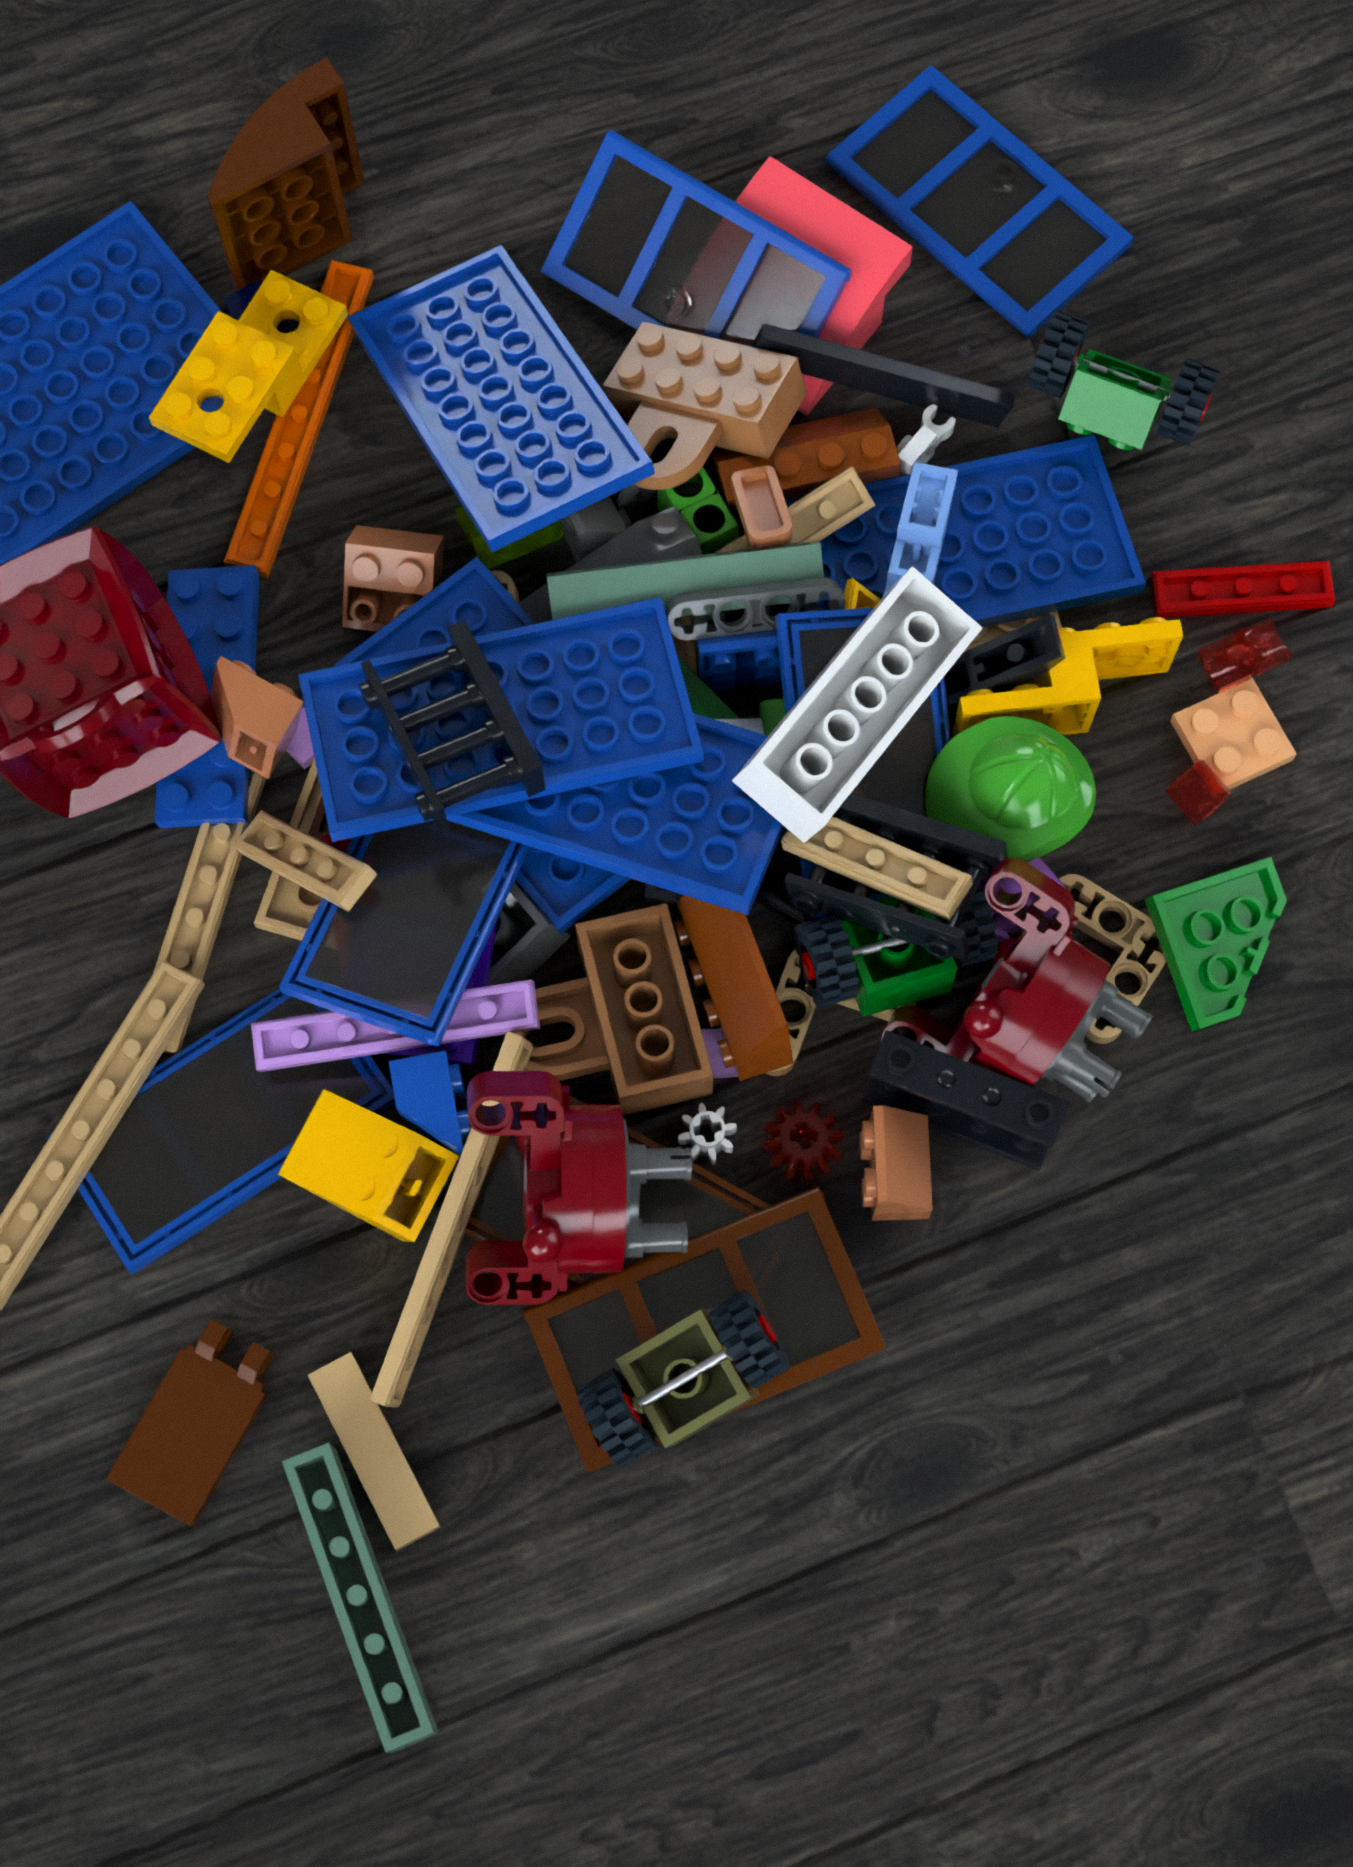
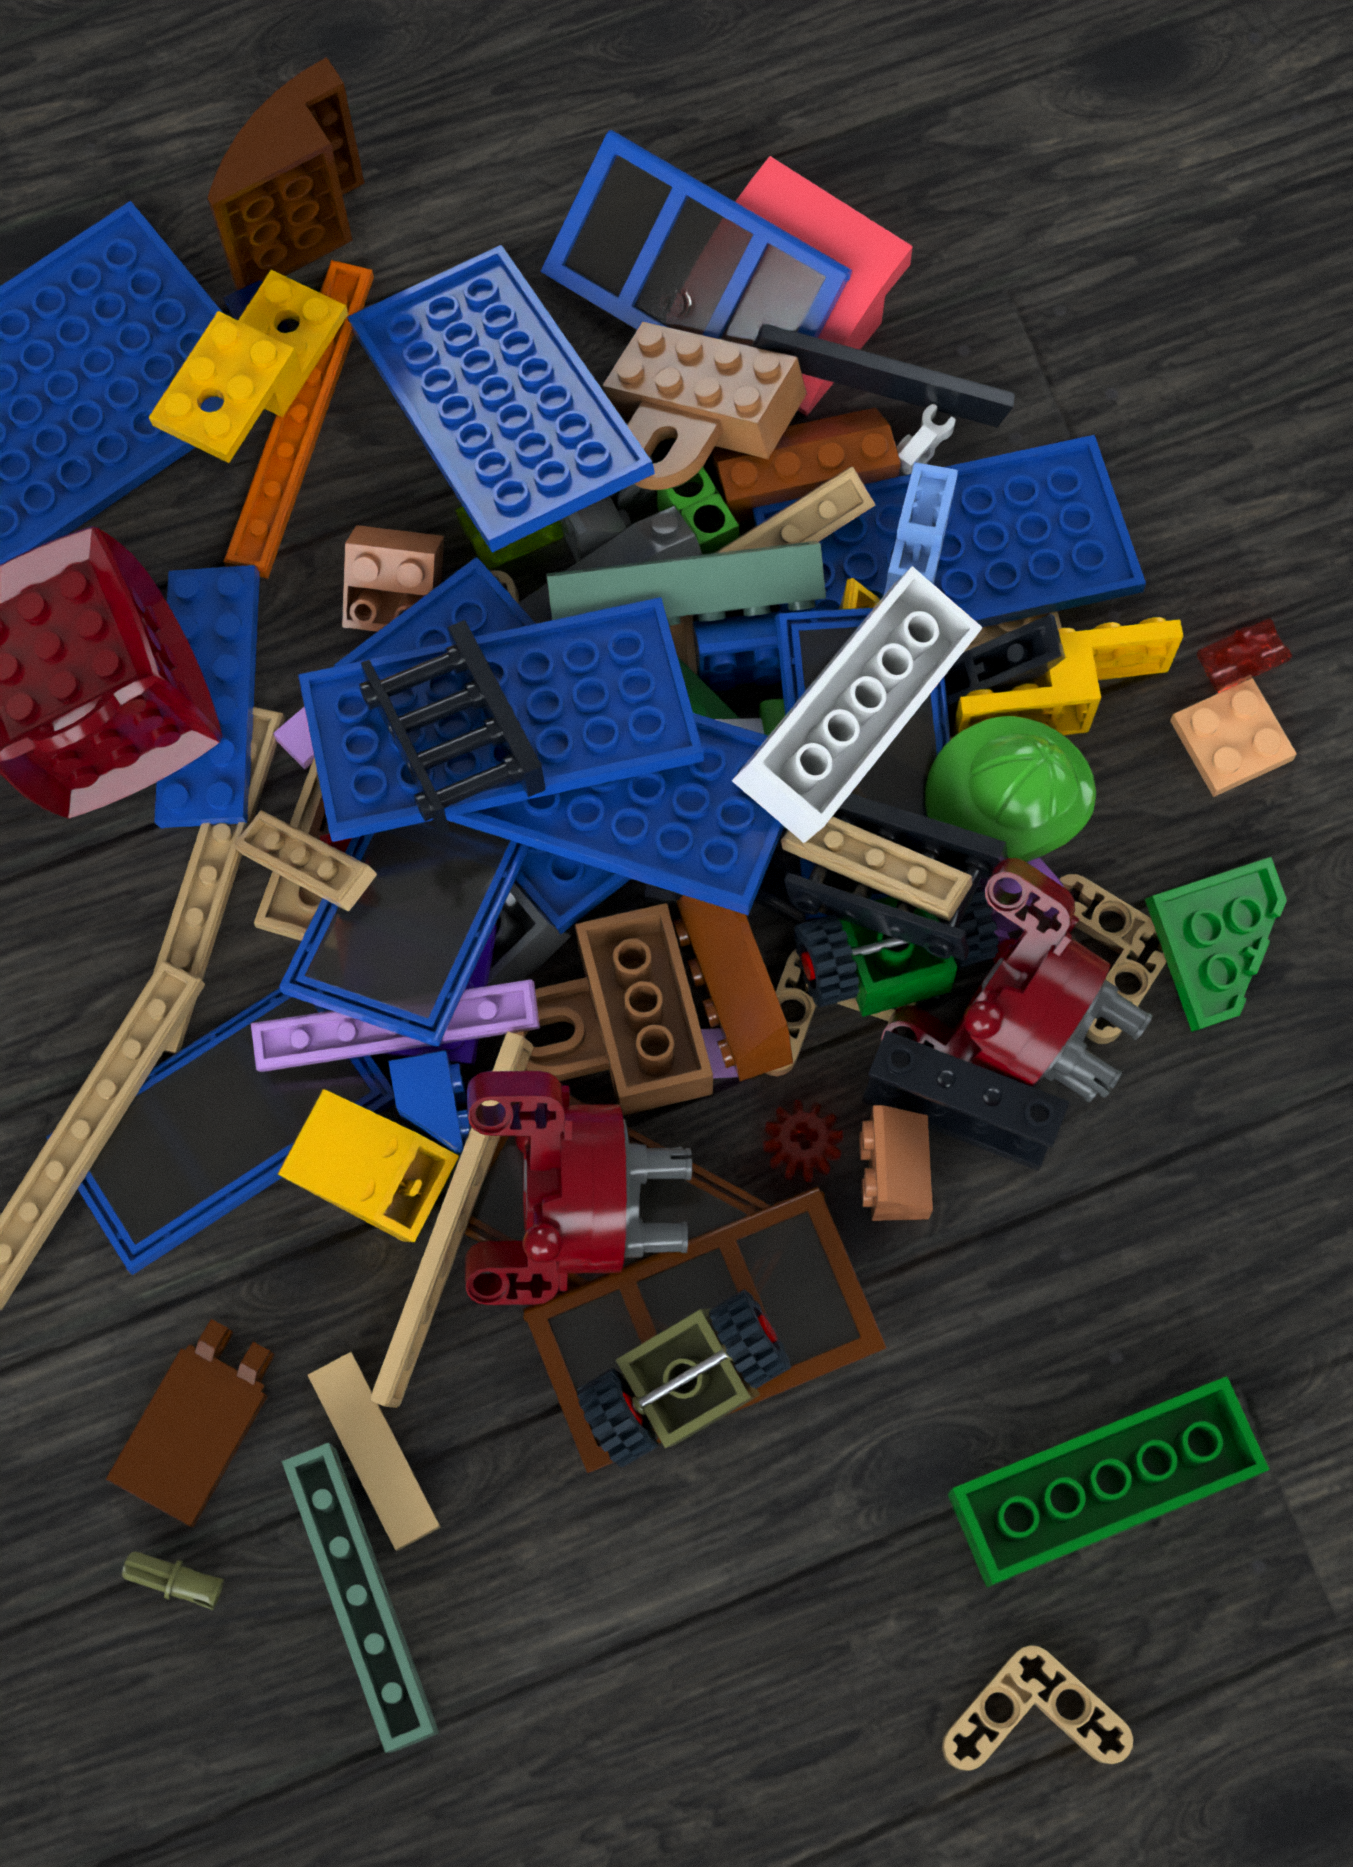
nougat slope [210,656,304,779] -> none
dark grey beam [665,577,845,640] -> none
white gear [678,1103,737,1165] -> none
nougat piece [731,465,792,550] -> none
door [825,65,1134,339] -> none
brick [1027,310,1220,451] -> none
red tile [1150,560,1336,618] -> none
clear red plate [1165,760,1233,825] -> none
none -> olive axle [122,1551,224,1610]
none -> tan beam [942,1645,1133,1770]
none -> green brick [948,1376,1270,1588]

